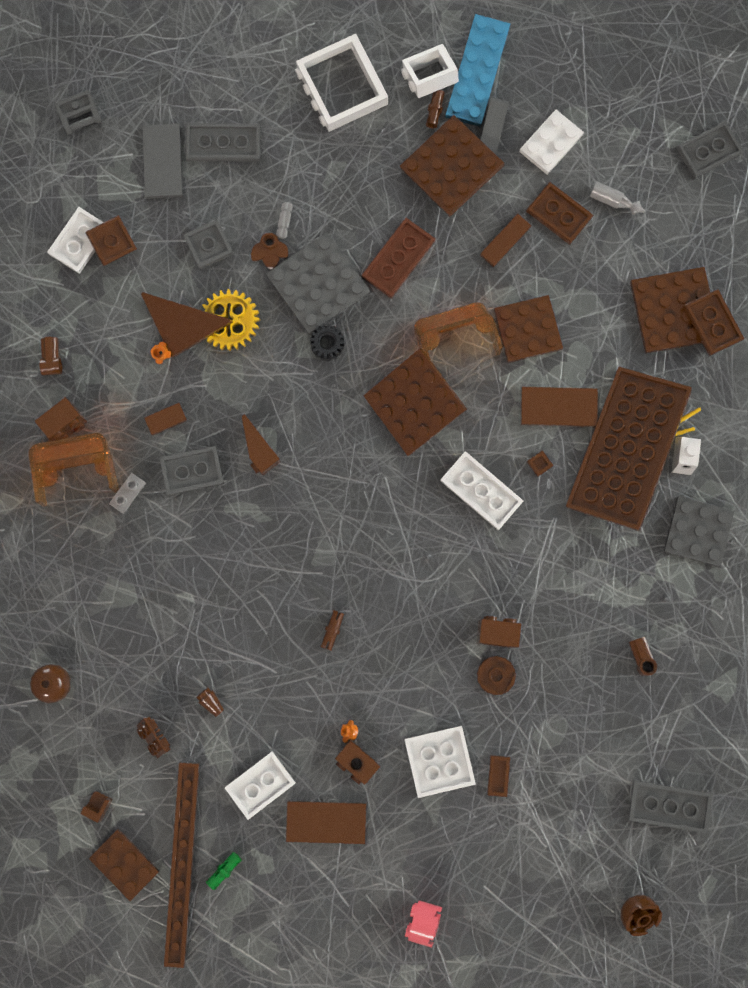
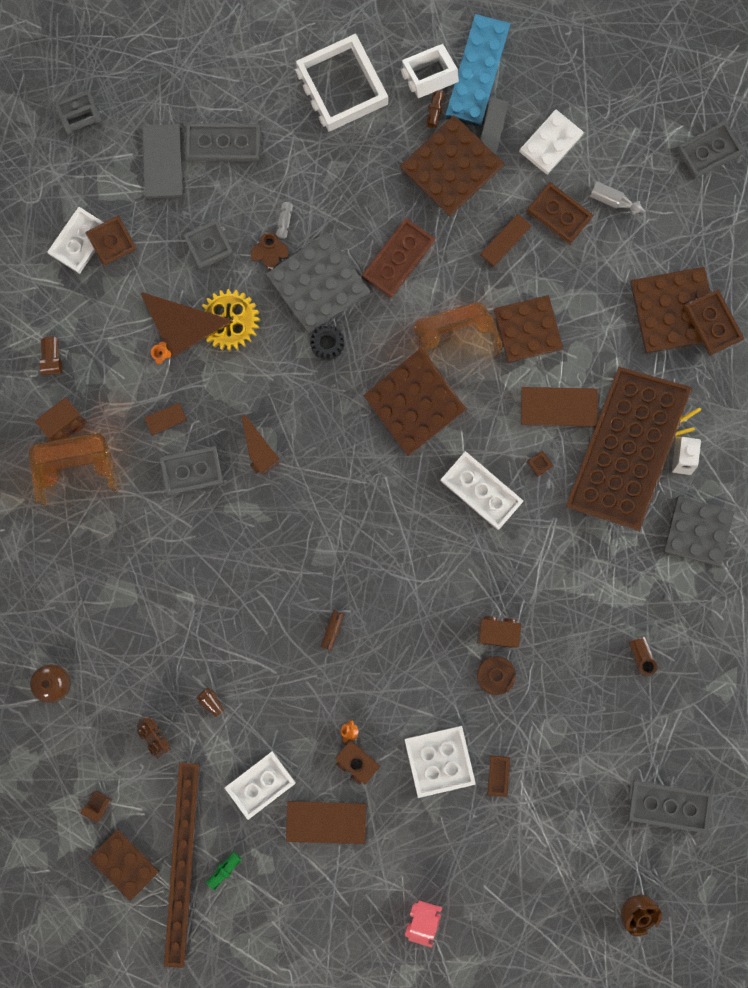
light grey hinge [109,473,146,514] -> none

